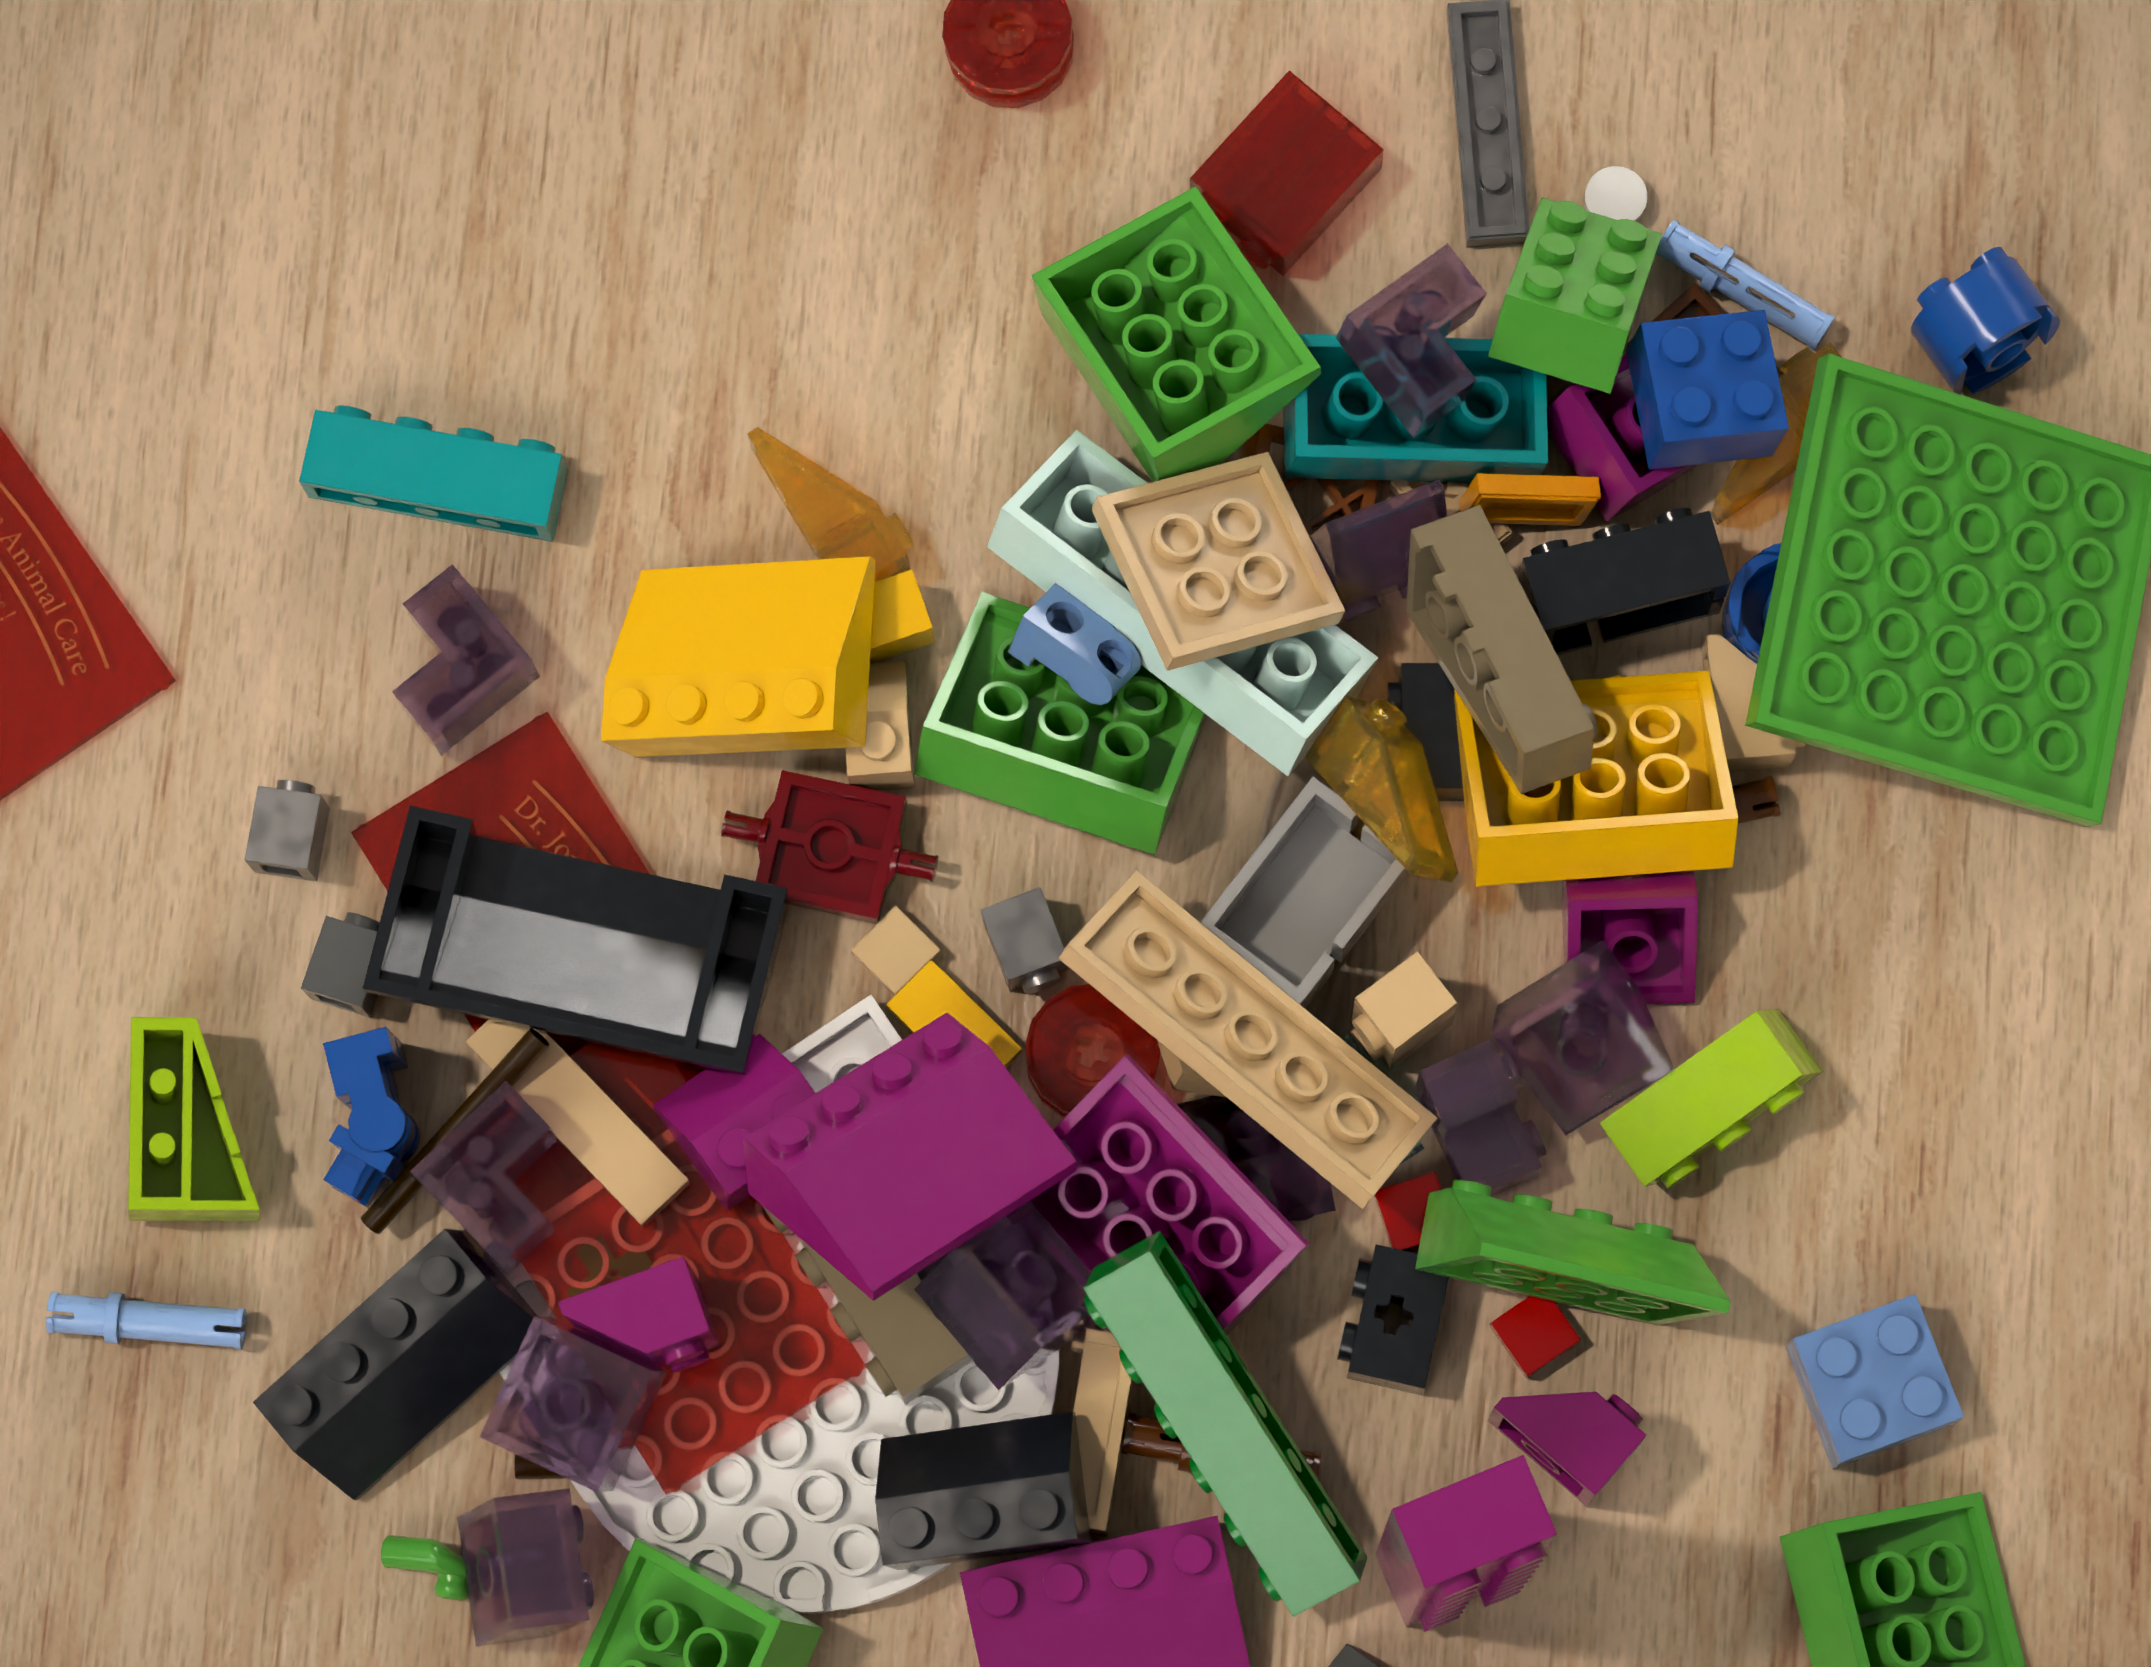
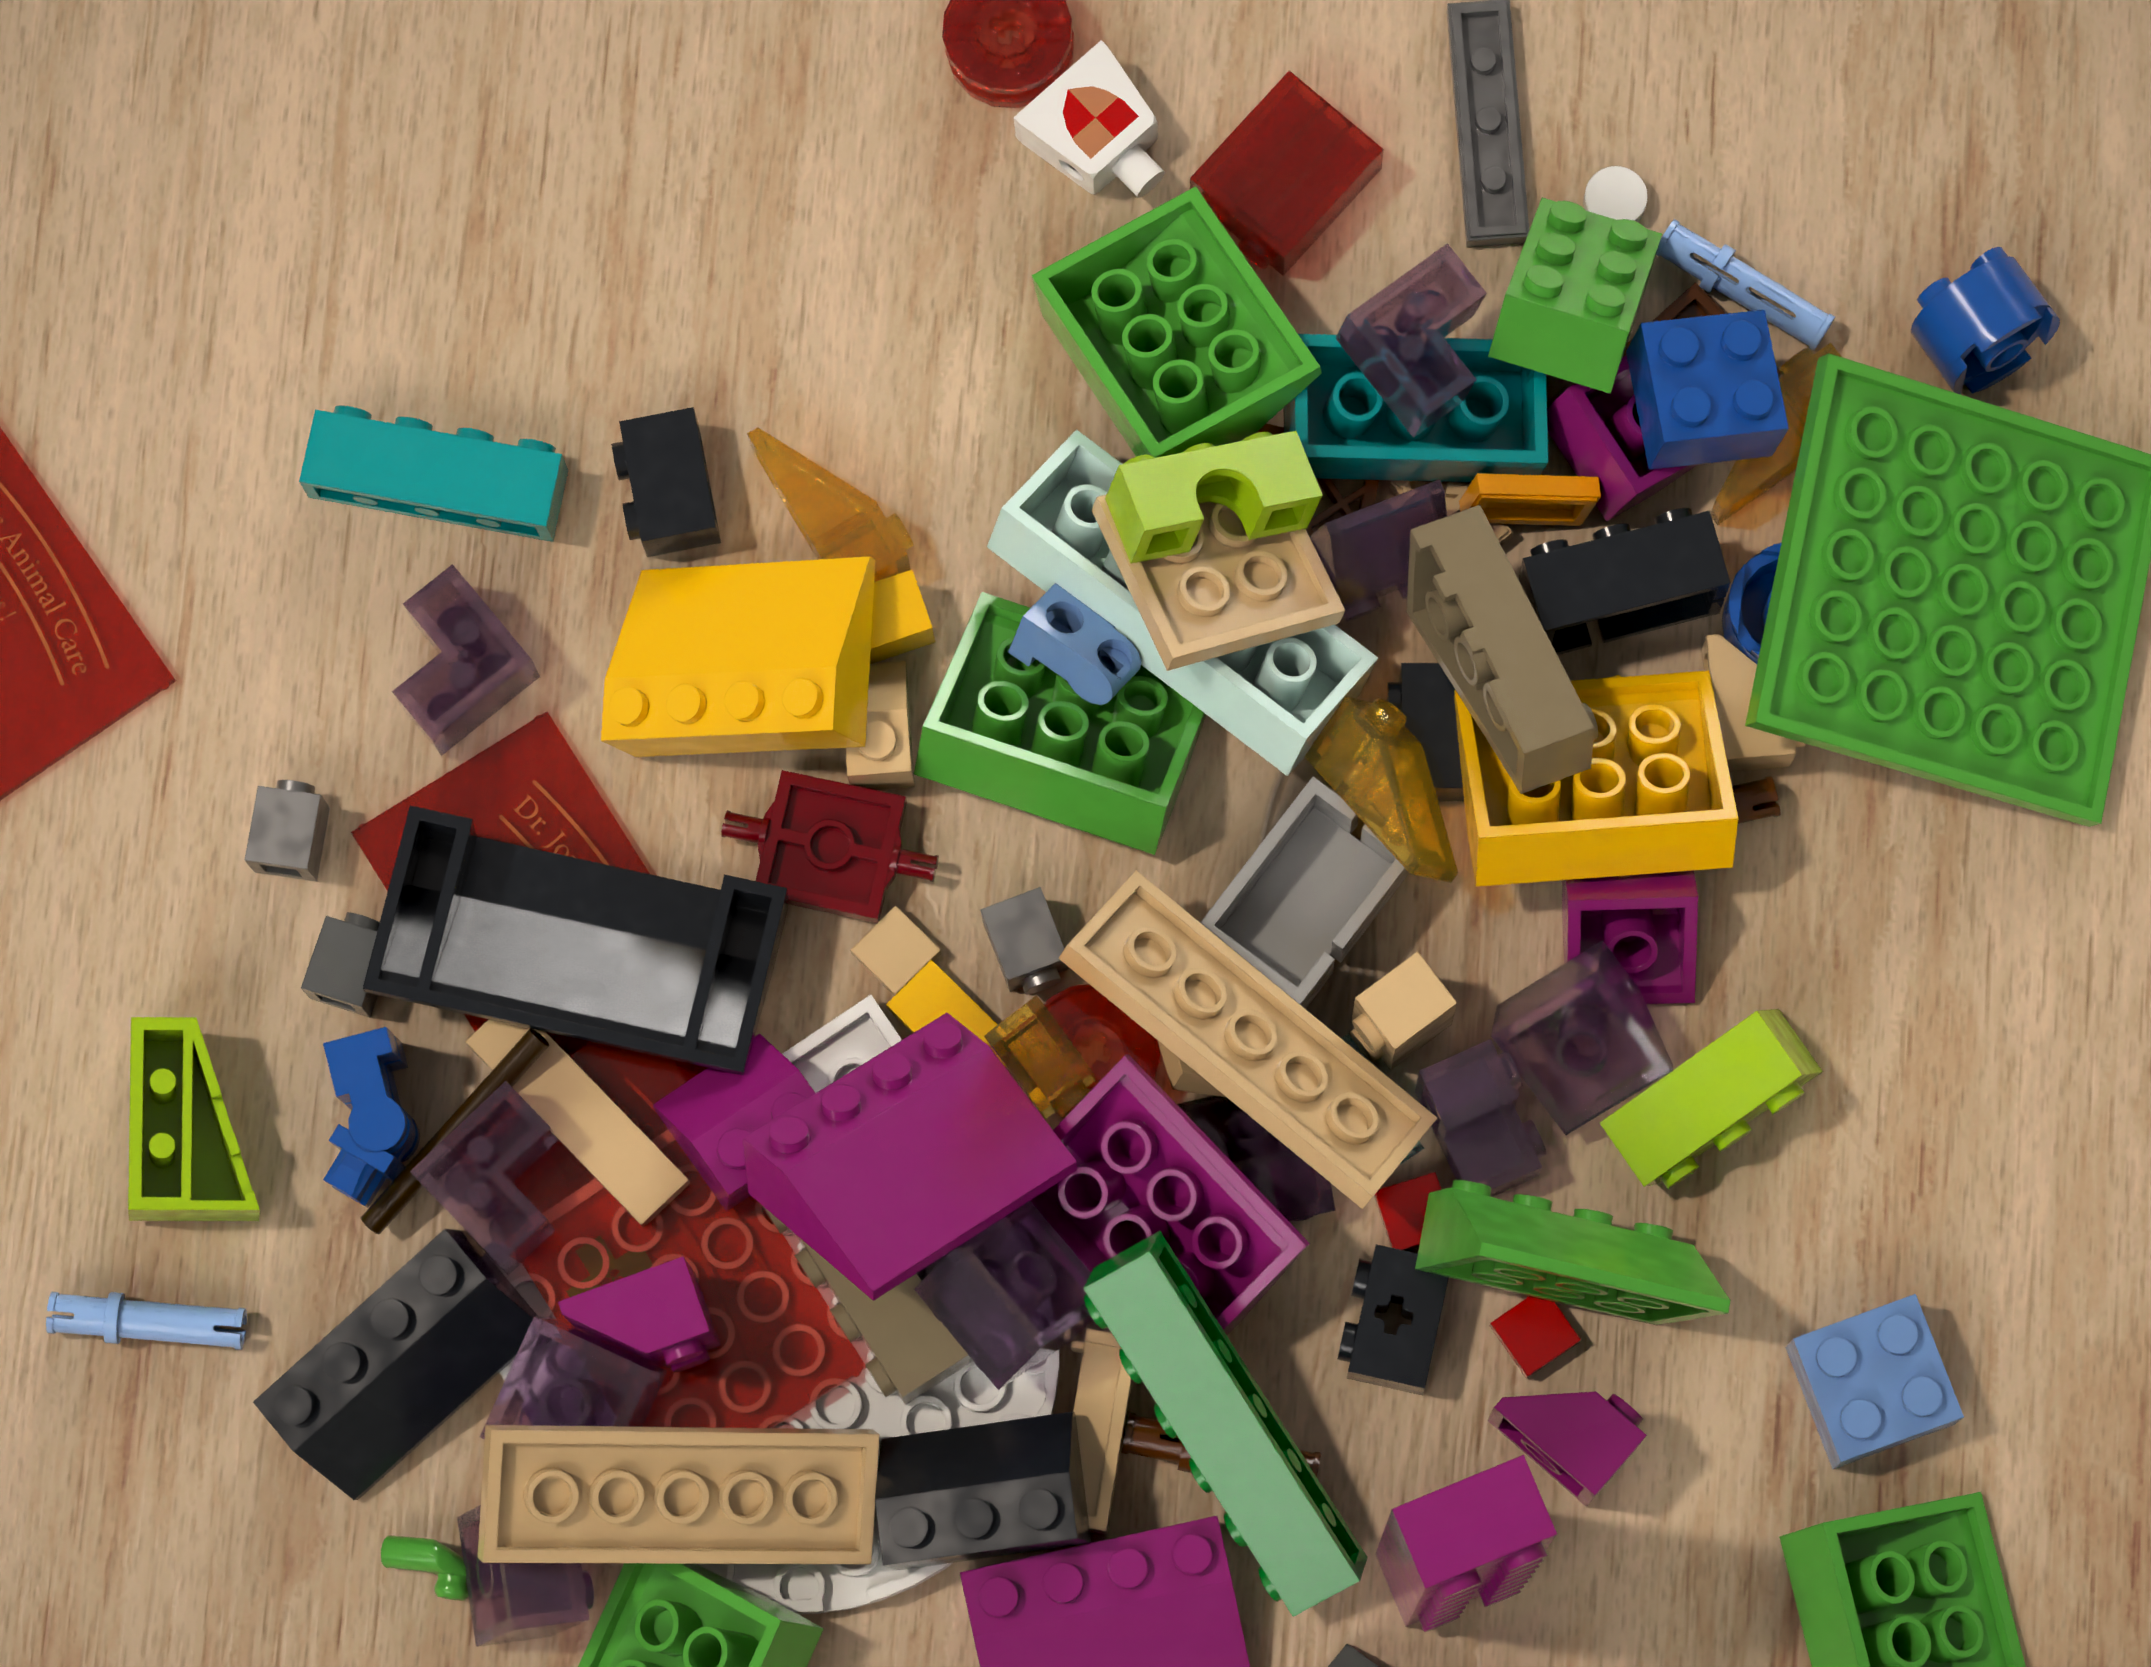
none -> tan plate [478,1425,880,1564]
none -> black brick [611,407,721,557]
none -> clear yellow slope [984,995,1097,1119]
none -> white torso [1014,40,1165,198]
none -> lime arch [1105,431,1323,564]

